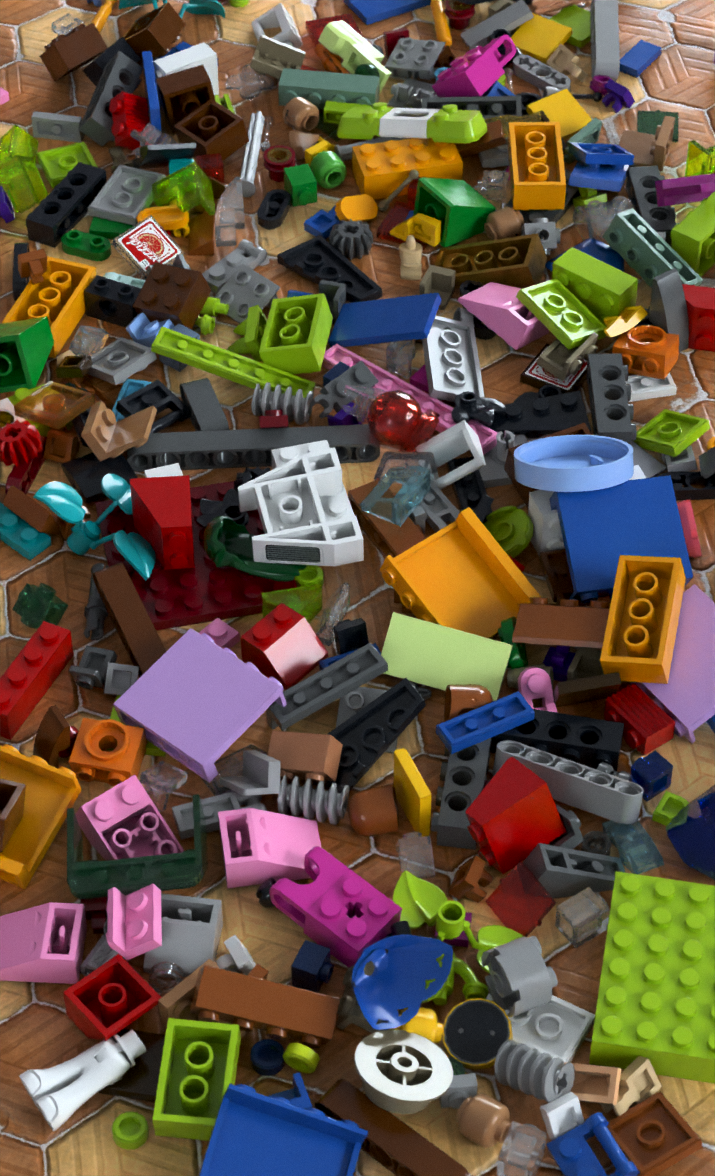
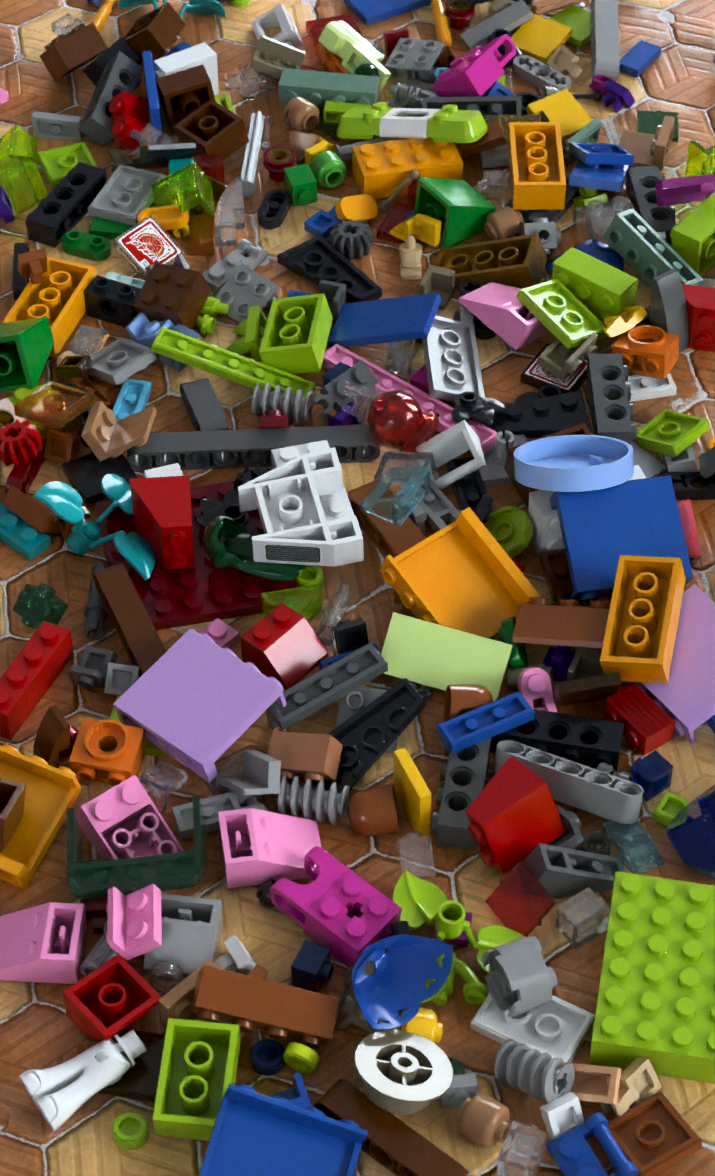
black plate [116,380,190,433] -> none
black tile [442,998,513,1070] -> none
dark orange tile [448,855,493,903] -> none

